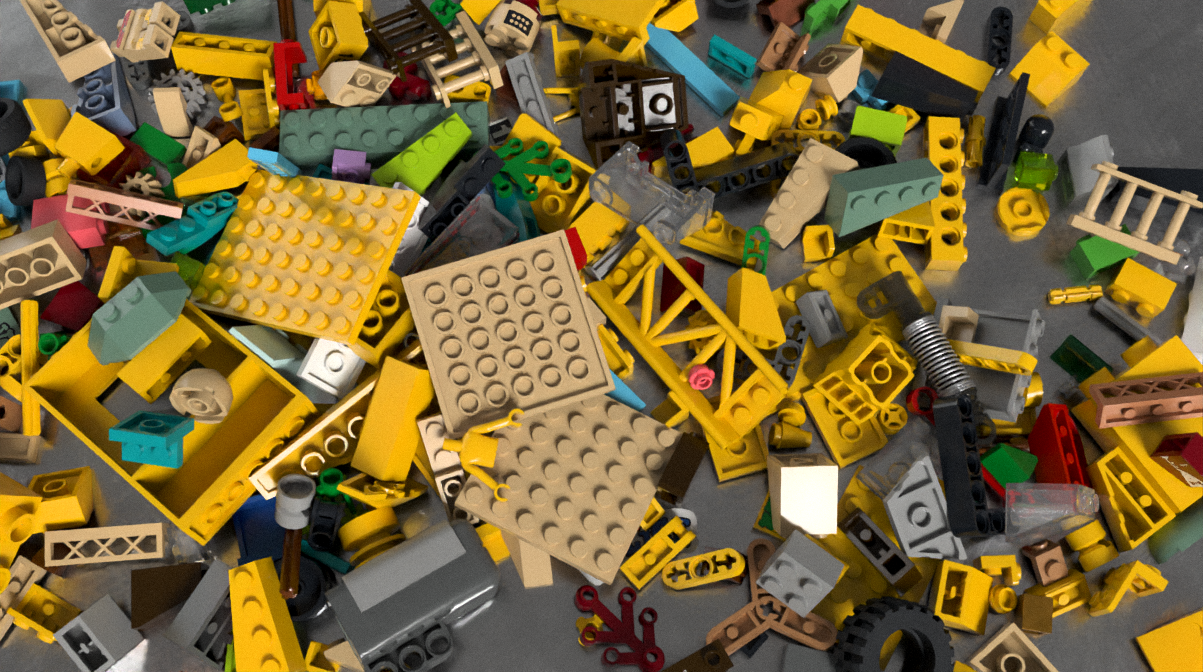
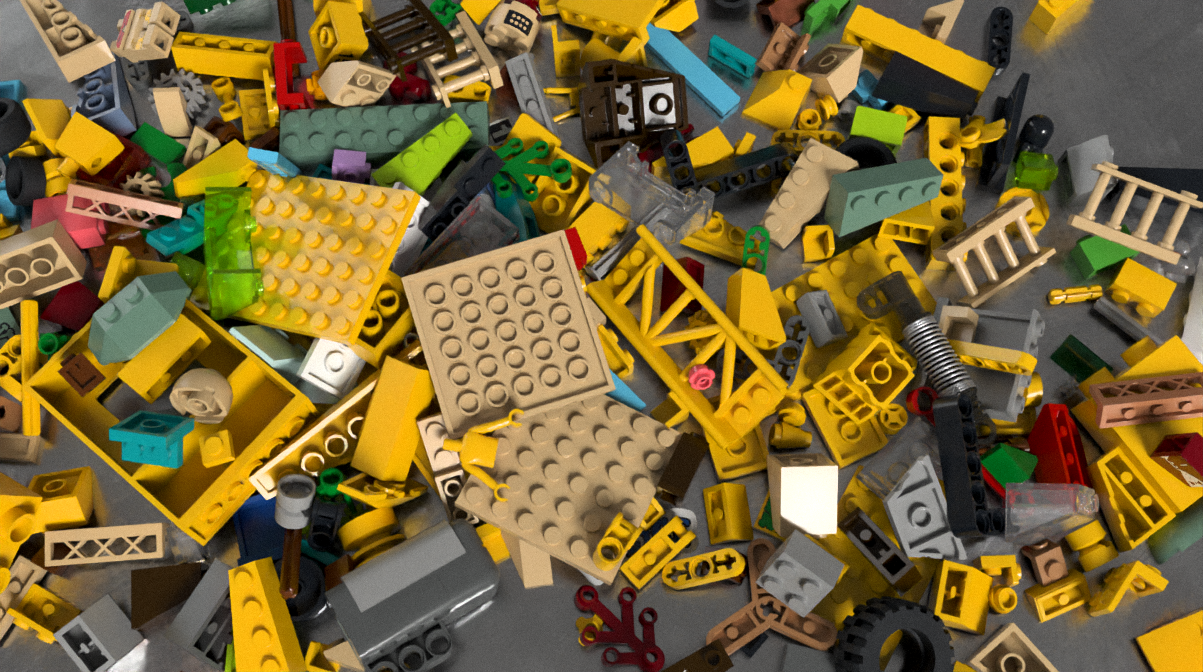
yellow torso [729,96,784,140] -> none
yellow slope [1008,31,1090,108] -> none
pearl gold panel [1014,594,1053,636] -> none
none -> reddish brown bracket [57,352,106,398]
none -> yellow plate [198,429,236,468]
none -> clear neon green windscreen [203,187,264,320]
none -> reddish brown slope [324,554,356,591]
none -> yellow piece [593,512,644,571]
none -> yellow panel [703,483,754,545]
none -> tan fence [932,197,1056,309]
none -> yellow plate [958,118,1008,149]

